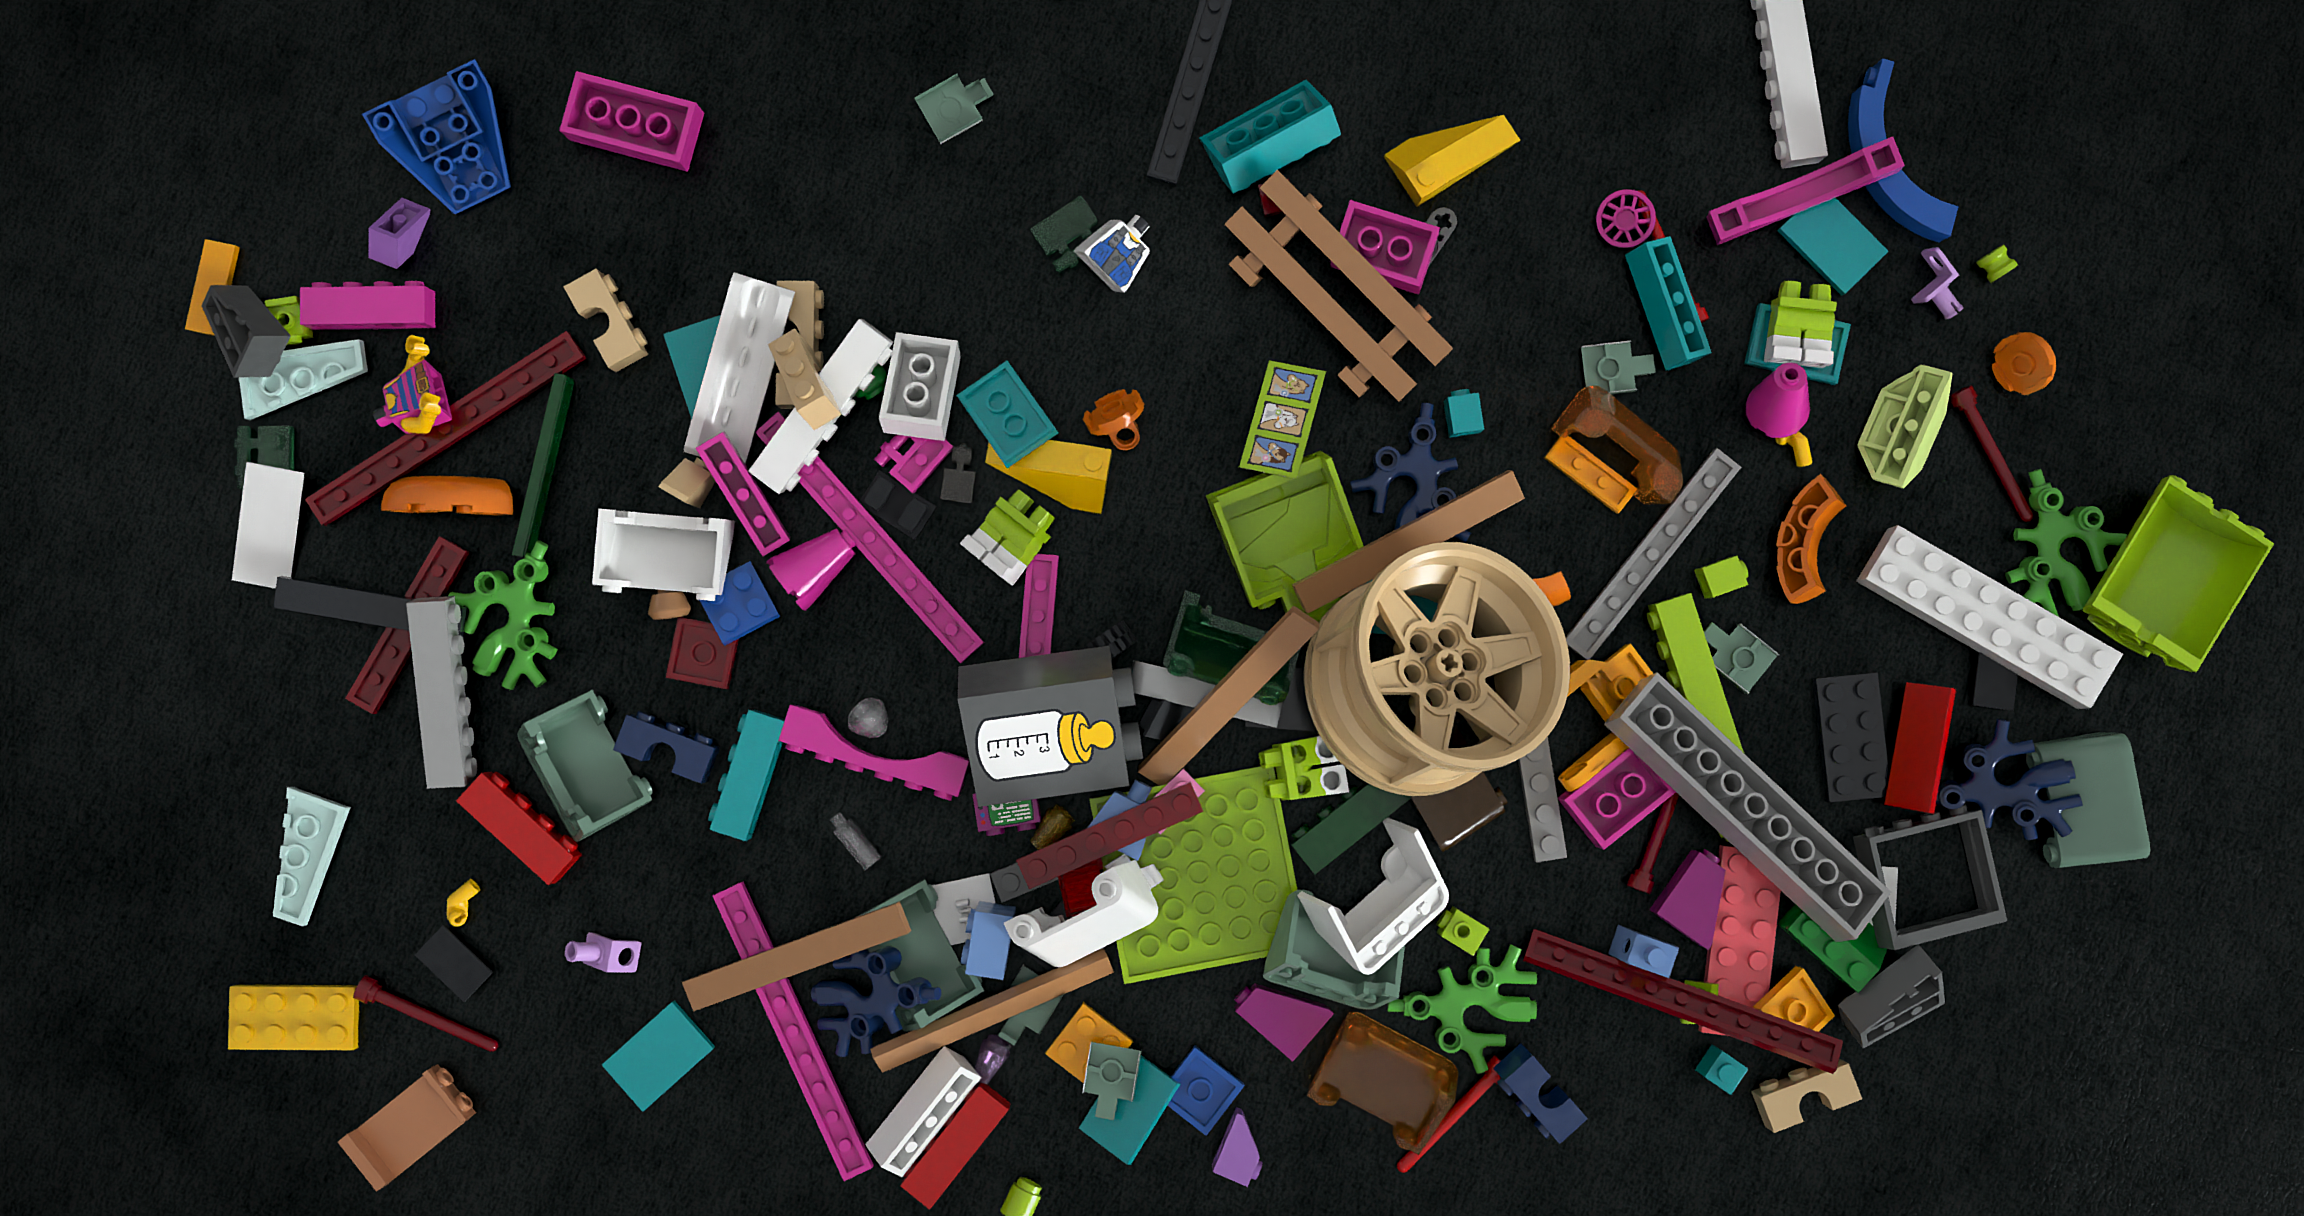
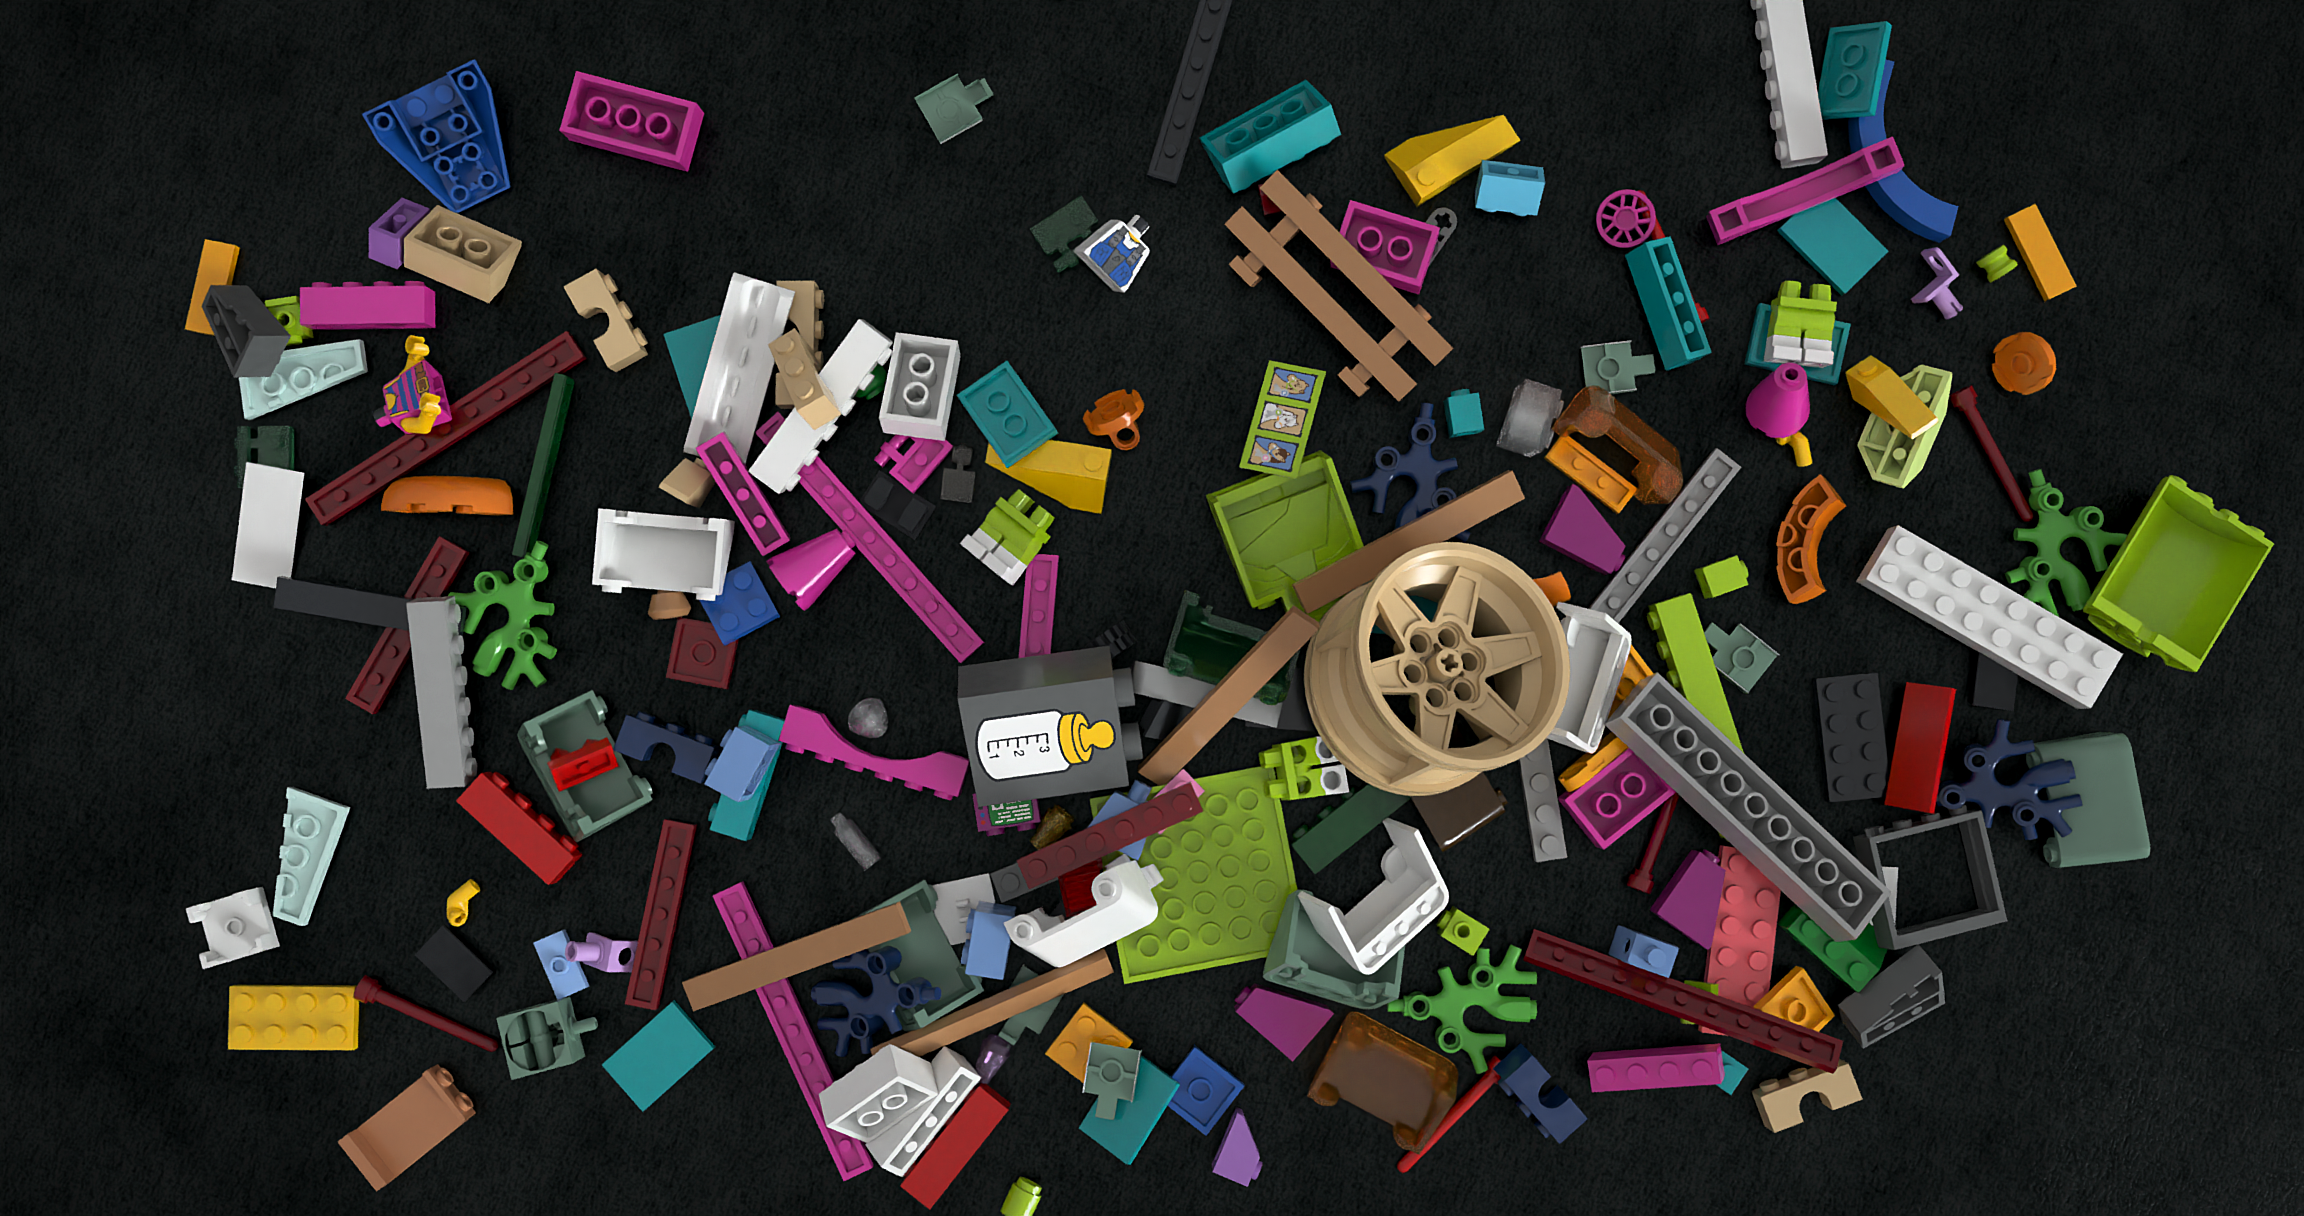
none -> white panel [186,887,280,969]
none -> tan slope [404,205,522,303]
none -> sand green piece [496,996,598,1080]
none -> light blue plate [534,929,589,1000]
none -> red tile [547,737,619,792]
none -> dark red plate [625,819,697,1010]
none -> medium blue brick [705,726,781,802]
none -> white brick [819,1044,939,1143]
none -> medium azure brick [1475,160,1545,216]
none -> clear brick [1496,379,1564,457]
none -> magenta slope [1539,484,1625,575]
none -> white windscreen [1547,602,1631,754]
none -> dark pink brick [1587,1044,1725,1092]
none -> teal tile [1818,21,1892,120]
none -> yellow slope [1845,355,1938,439]
none -> light orange tile [2004,204,2076,301]

